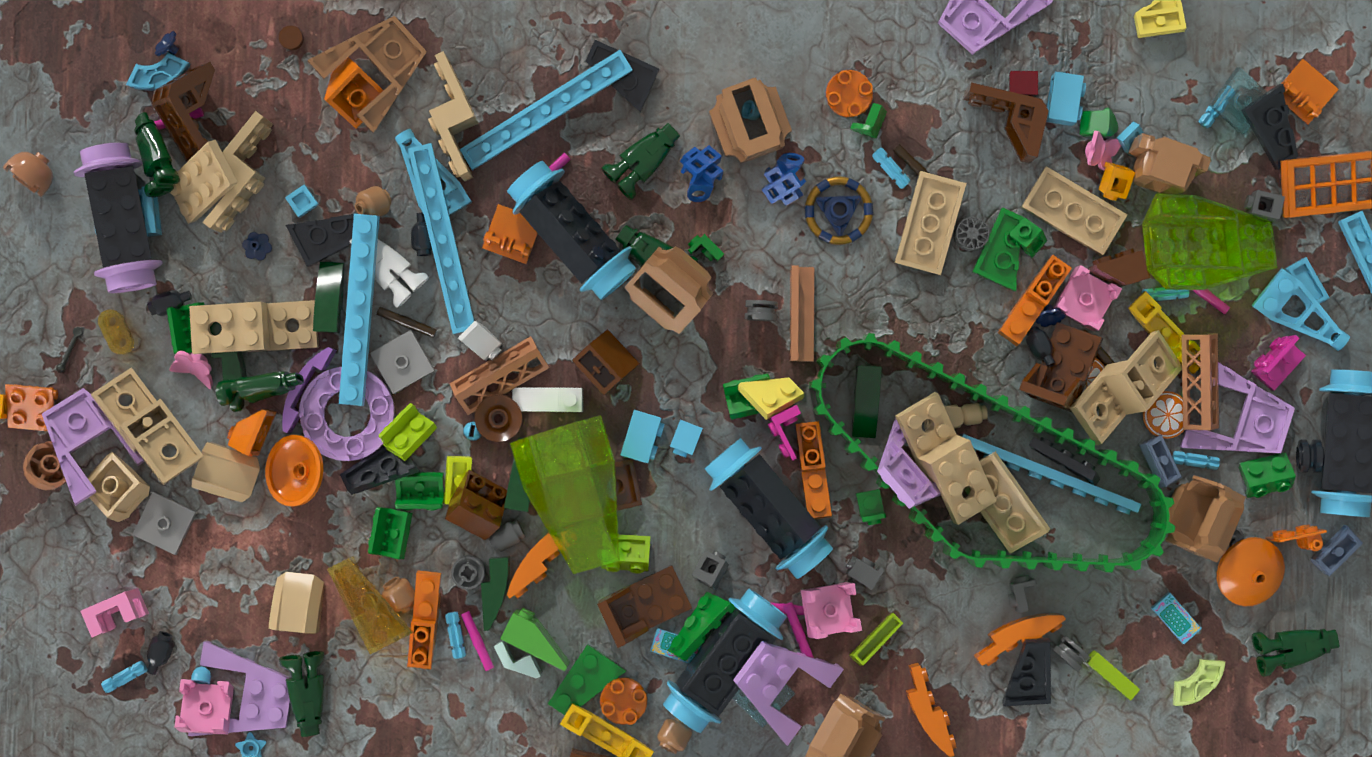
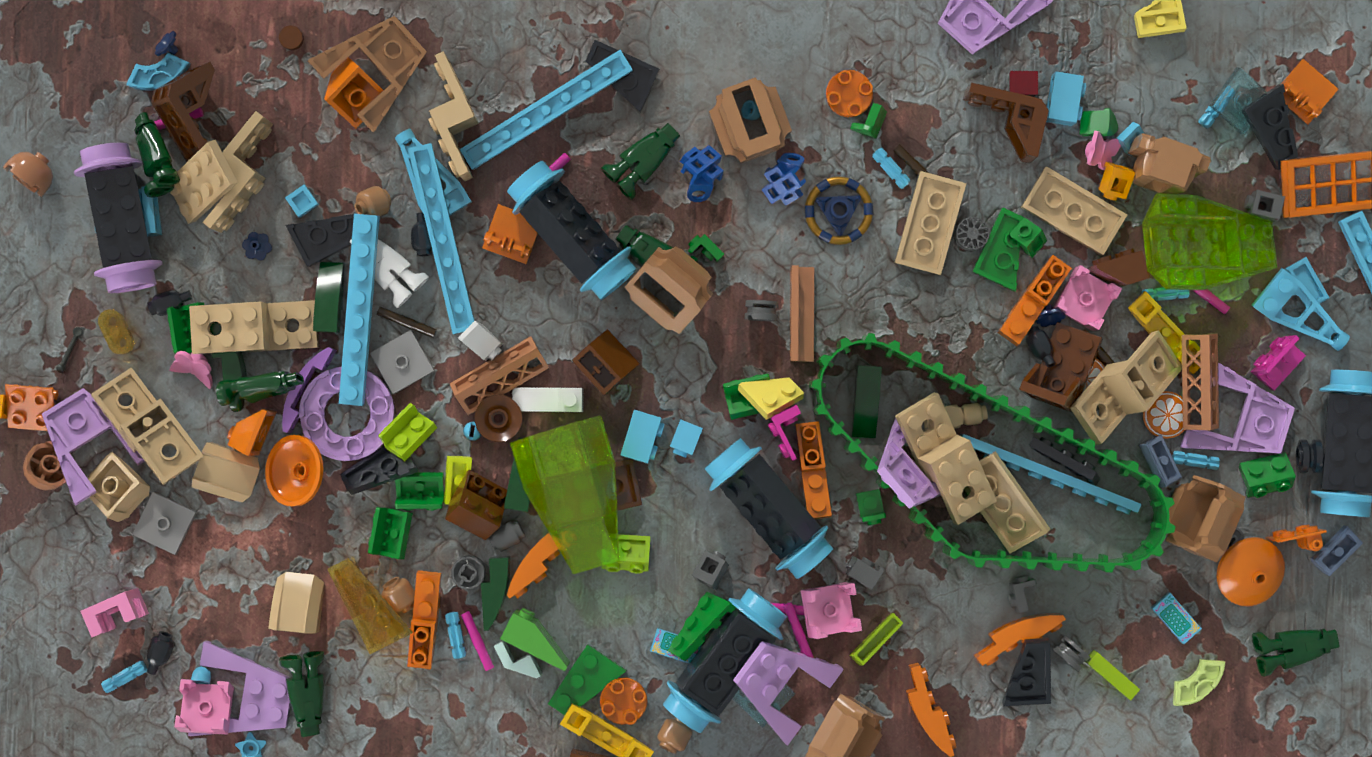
reddish brown bracket [597,565,692,648] -> none

